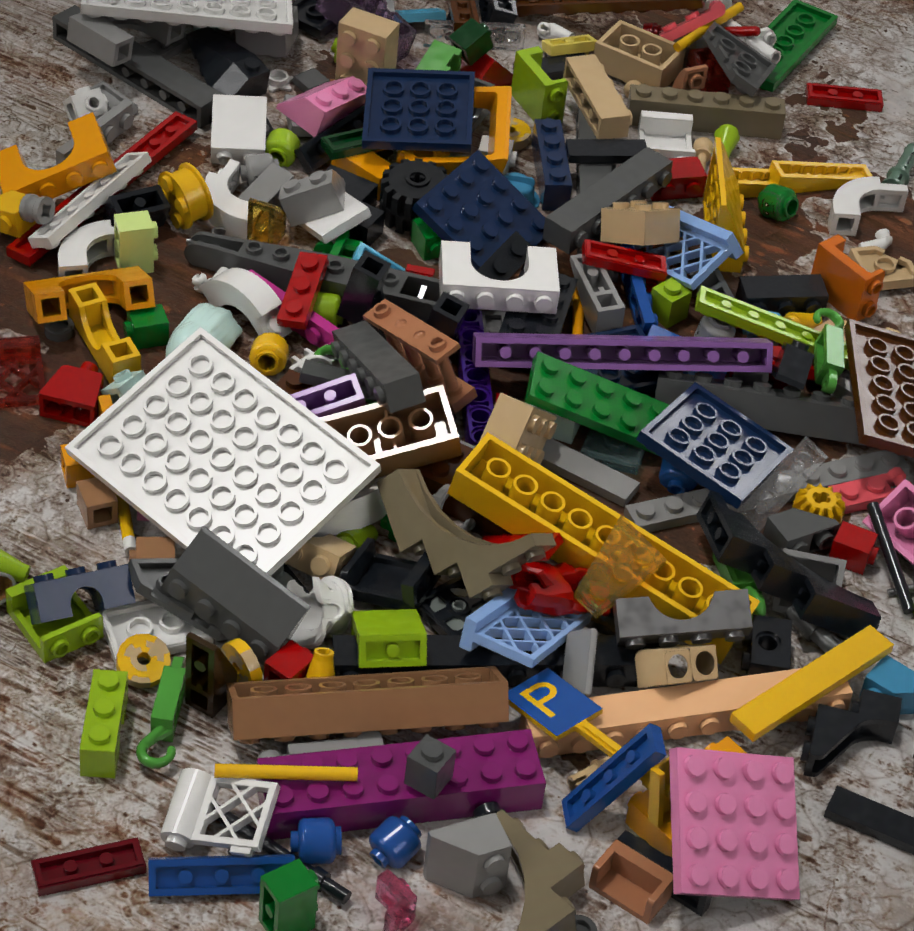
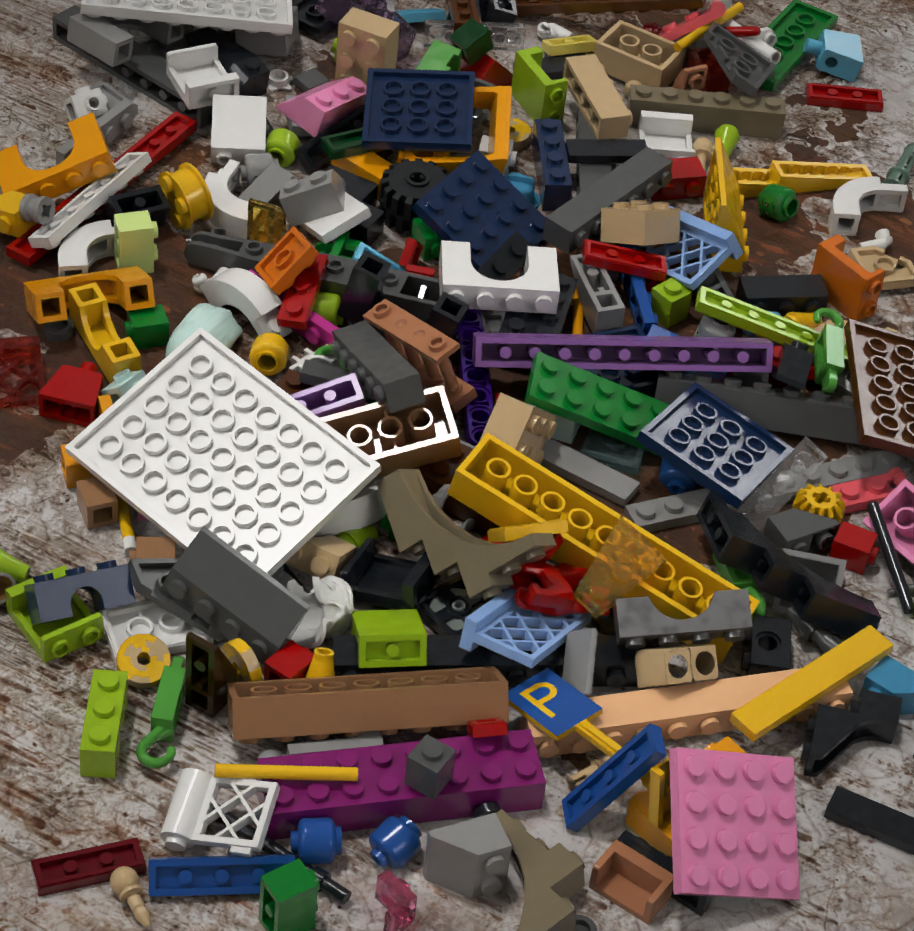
none -> tan bar [110,866,151,927]
none -> white panel [166,43,240,110]
none -> orange plate [254,226,319,295]
none -> red tile [398,237,423,269]
none -> red tile [467,717,508,738]
none -> yellow tile [487,519,569,542]
none -> medium azure torso [803,29,864,82]

